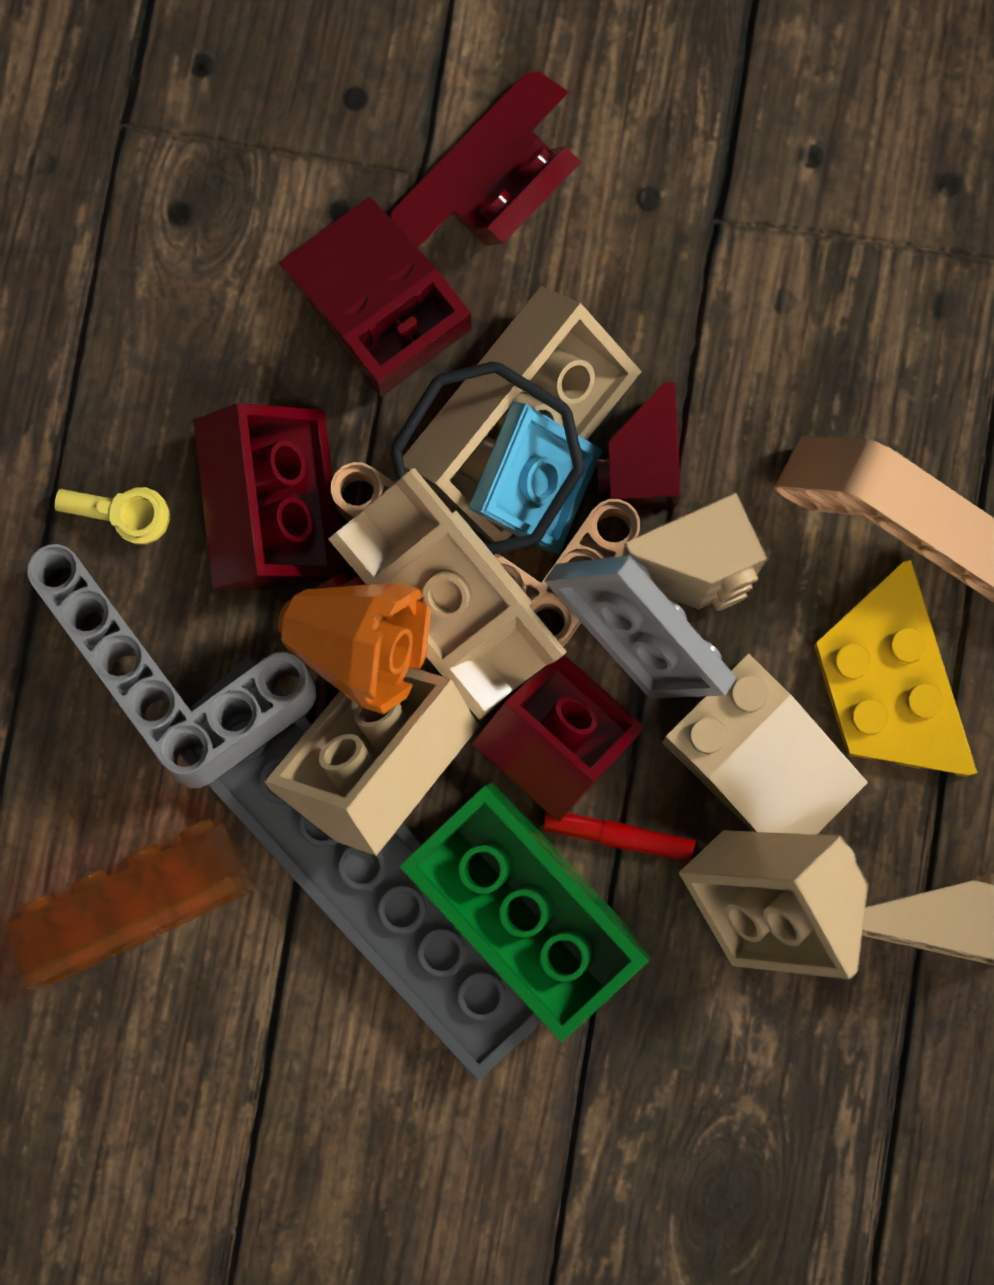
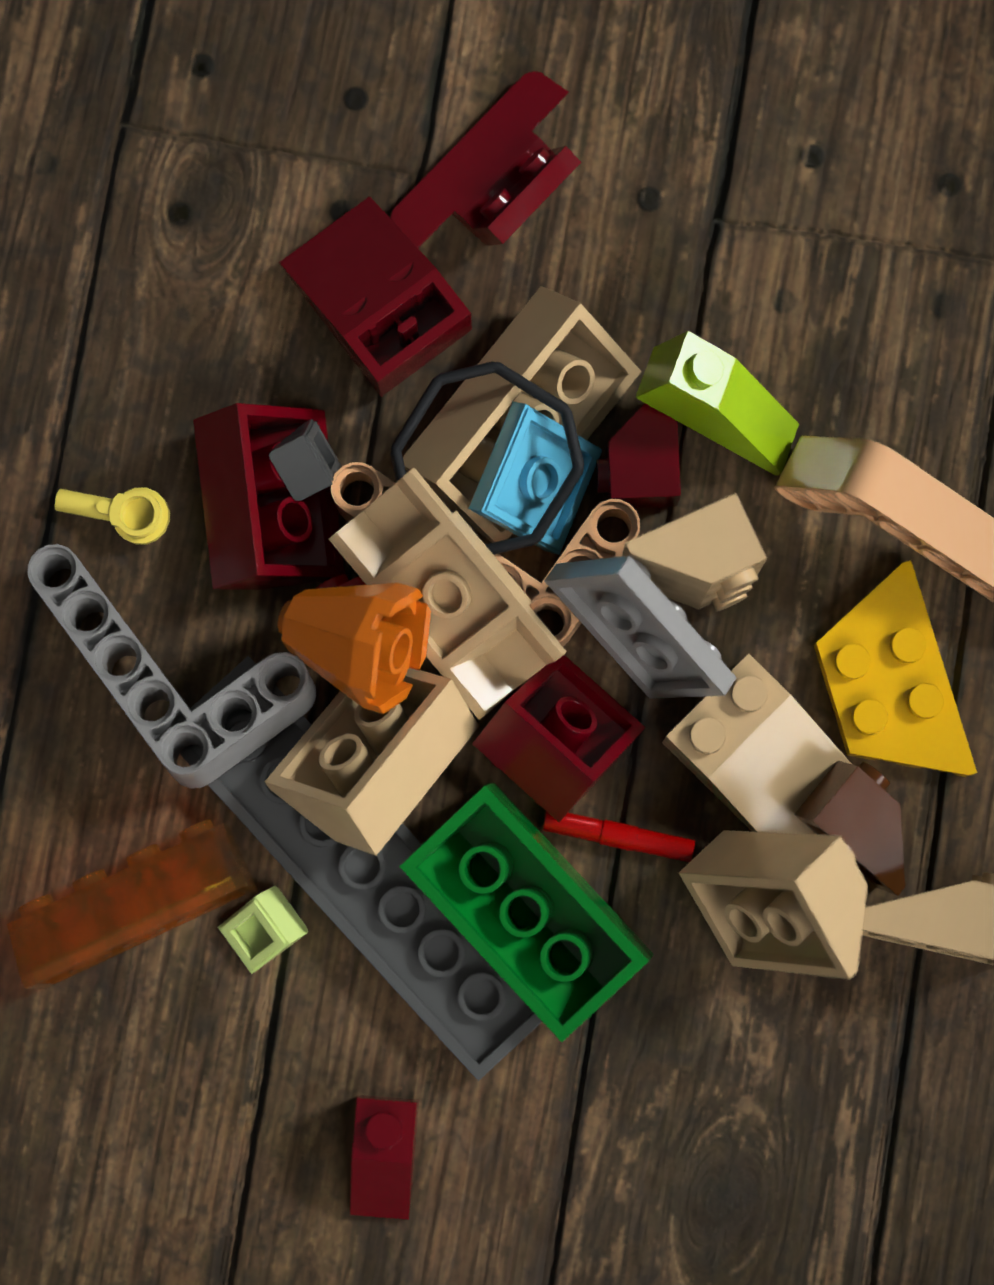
none -> yellowish green slope [218,886,308,974]
none -> dark grey slope [269,419,341,501]
none -> dark red slope [350,1095,419,1220]
none -> lime slope [635,331,799,476]
none -> reddish brown slope [794,761,905,896]

